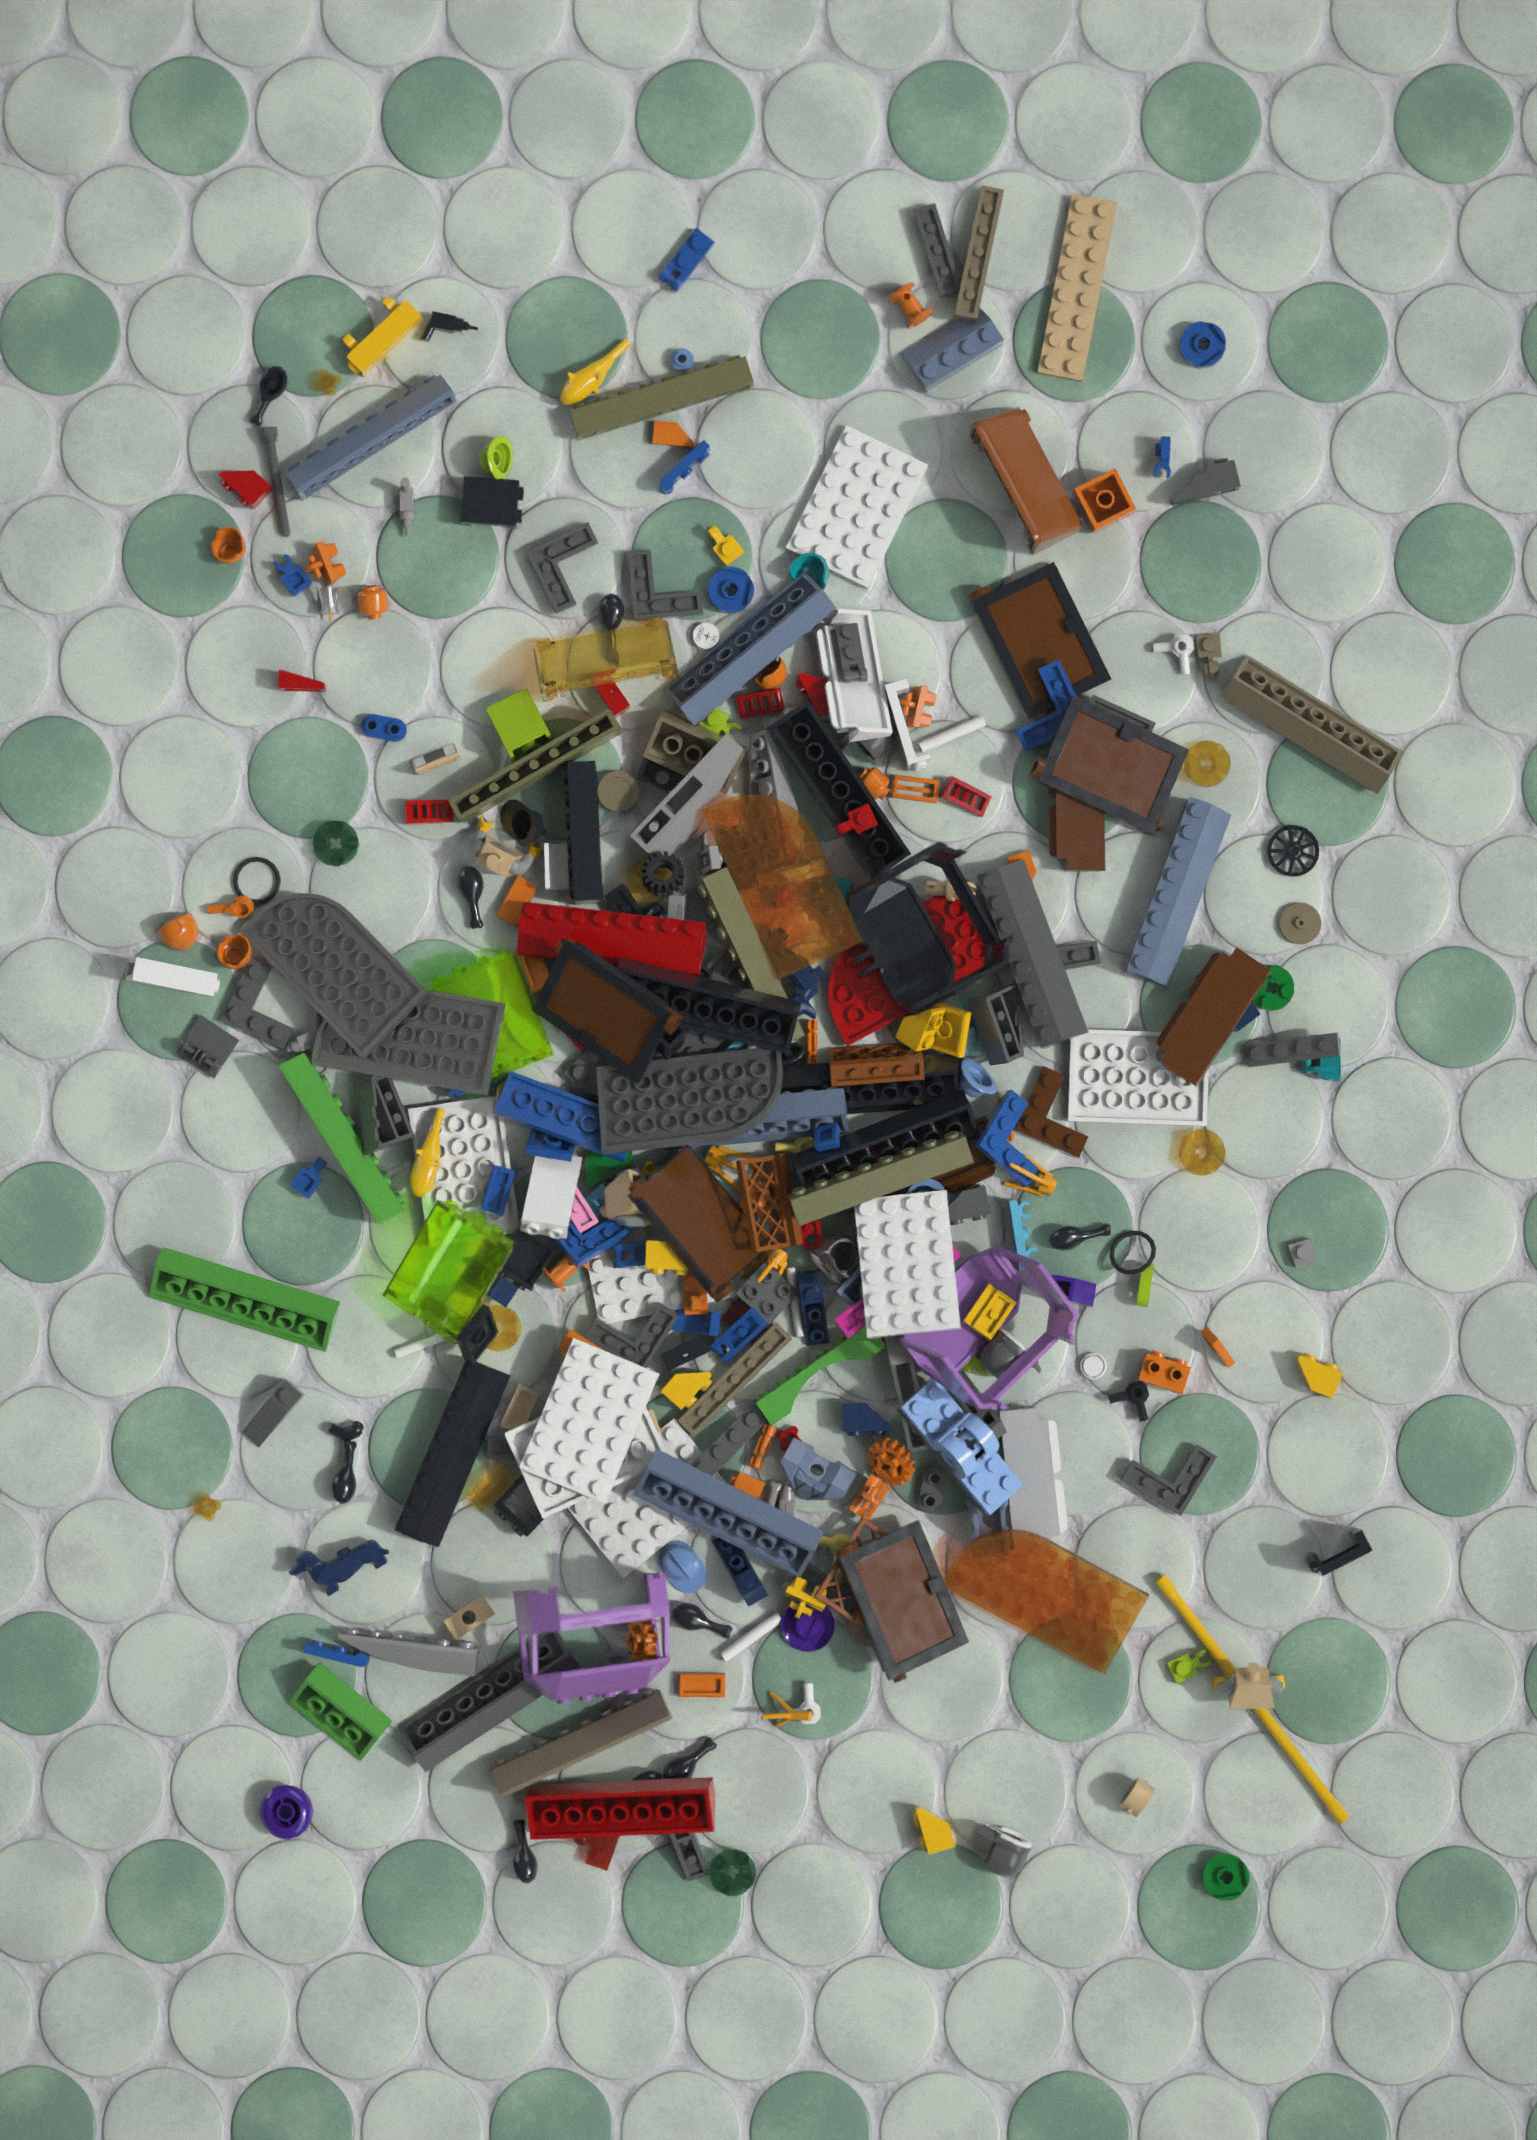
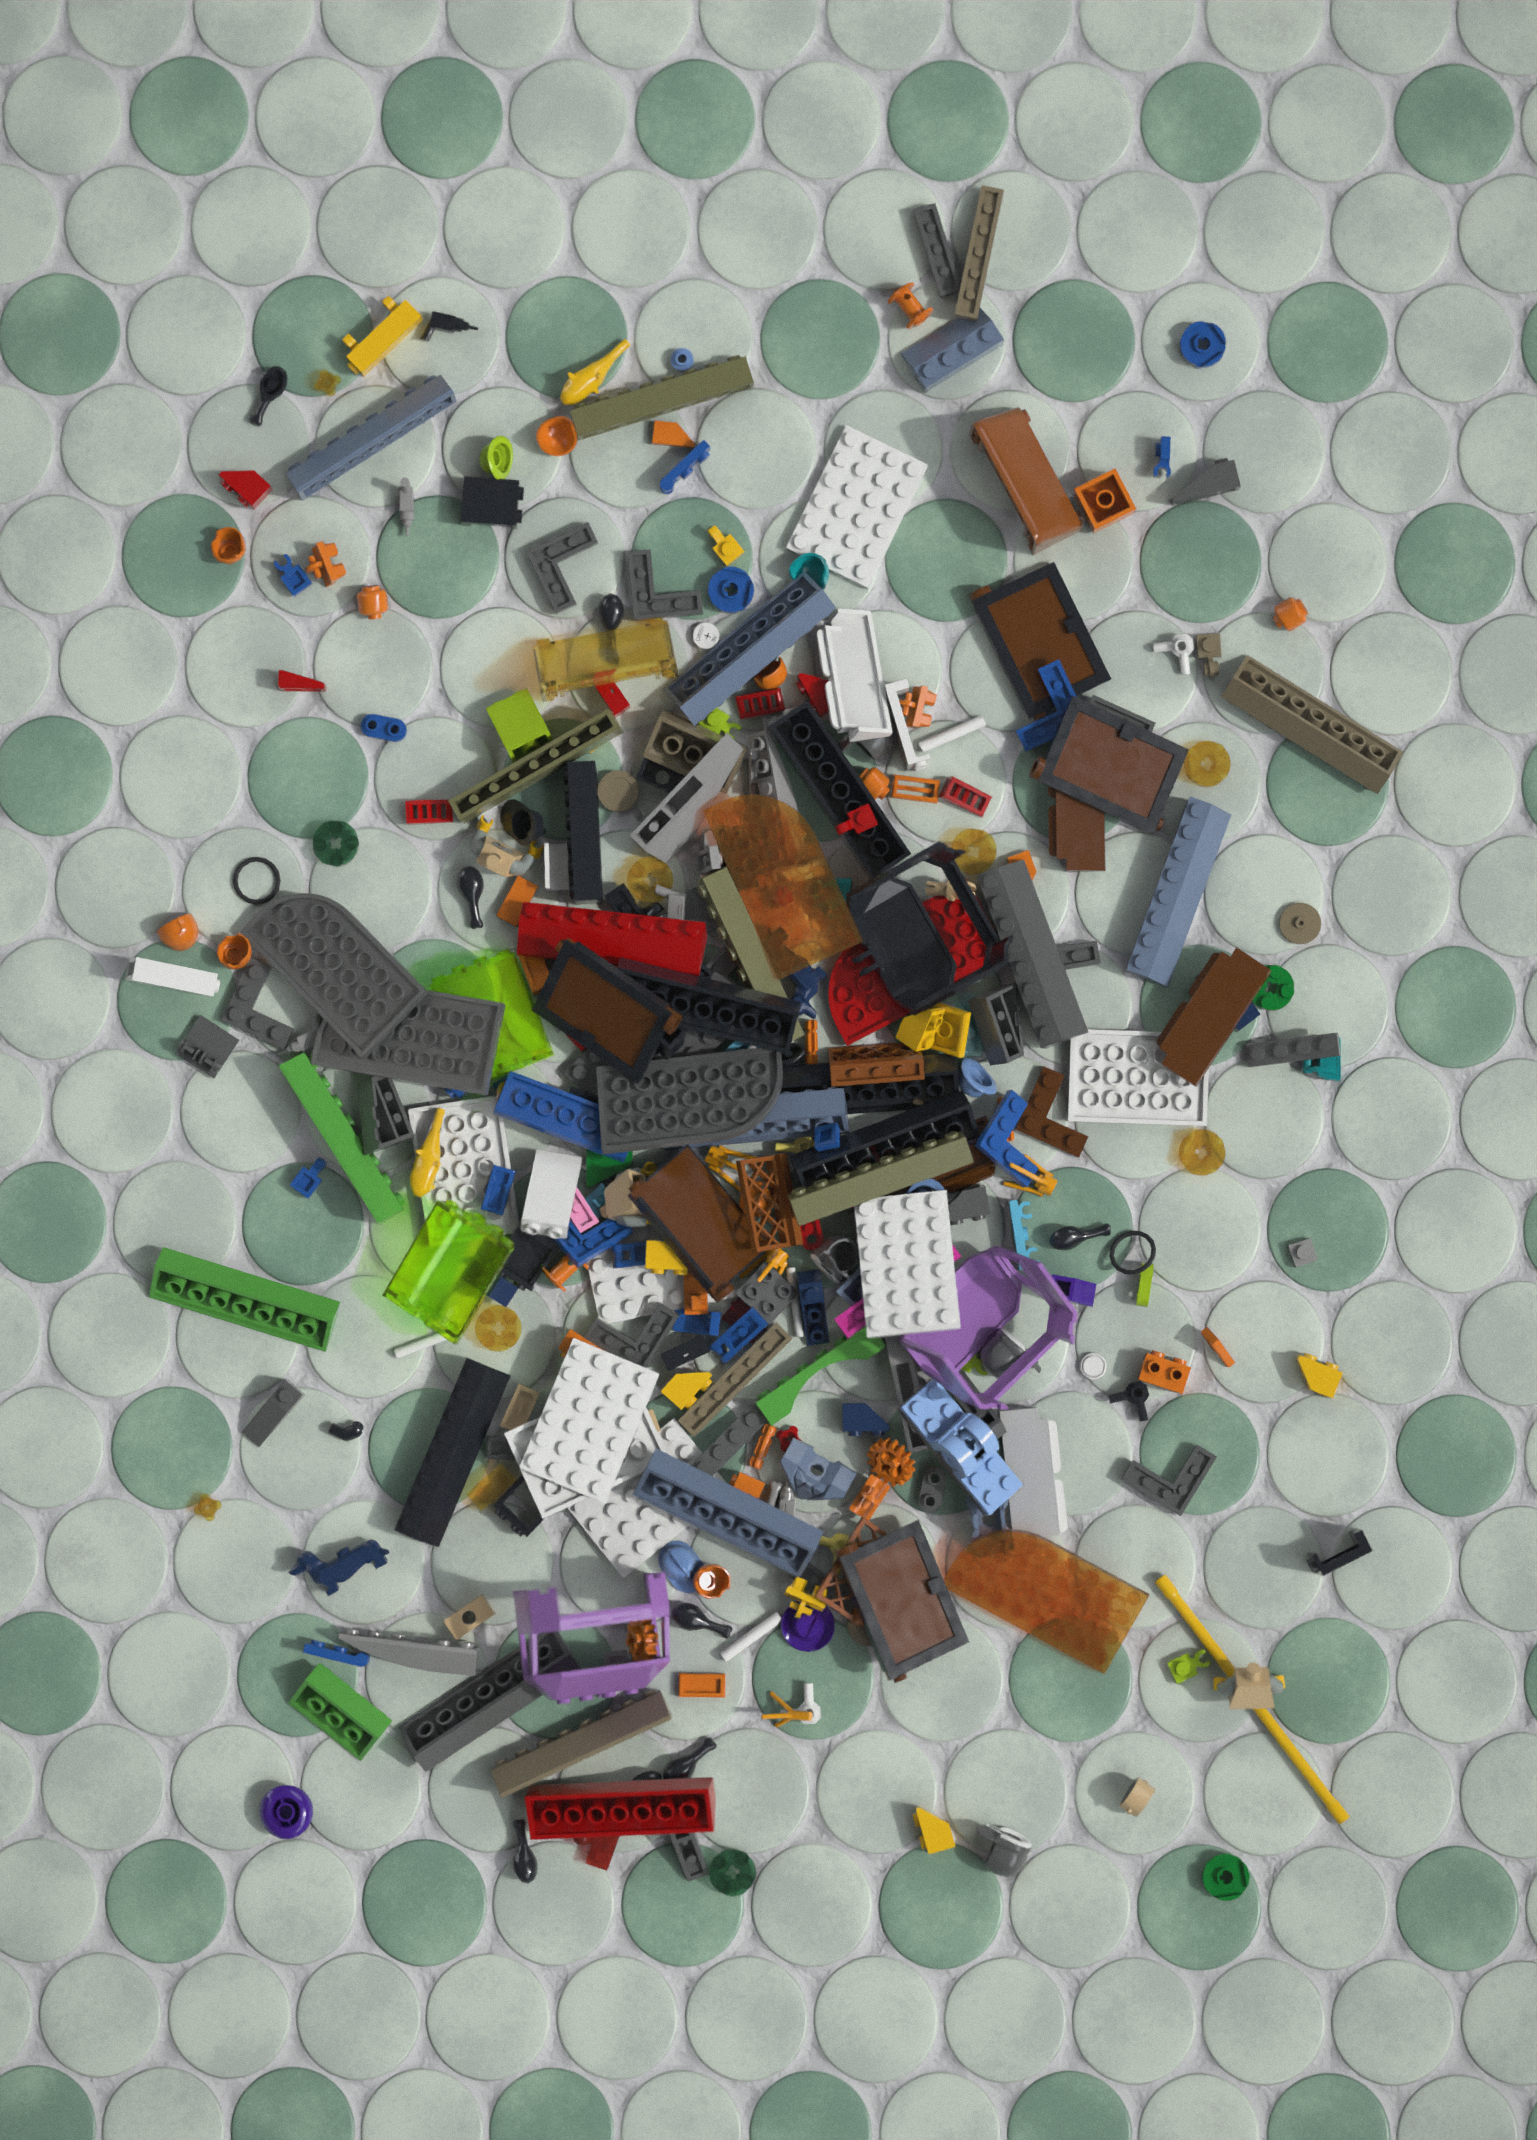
orange plate [207,895,254,918] -> none
dark grey piece [259,427,290,537] -> none
flat silver piece [317,586,341,621] -> none
black piece [332,1440,357,1504] -> none
slope [412,743,460,775] -> none
black plate [456,1304,499,1366] -> none
blue plate [525,1128,576,1162] -> none
black tyre [642,851,684,897] -> none
blue plate [658,228,715,293] -> none
dark blue slope [712,1537,769,1607] -> none
dark grey plate [834,623,868,683] -> none
yellow plate [962,1283,1017,1341] -> none
tan plate [1037,194,1117,382] -> none
black wheel [1267,825,1319,877] -> none
none -> orange helmet [536,416,577,456]
none -> orange hair [693,1563,731,1599]
none -> clear yellow plate [951,829,997,875]
none -> orange head [1272,597,1308,631]

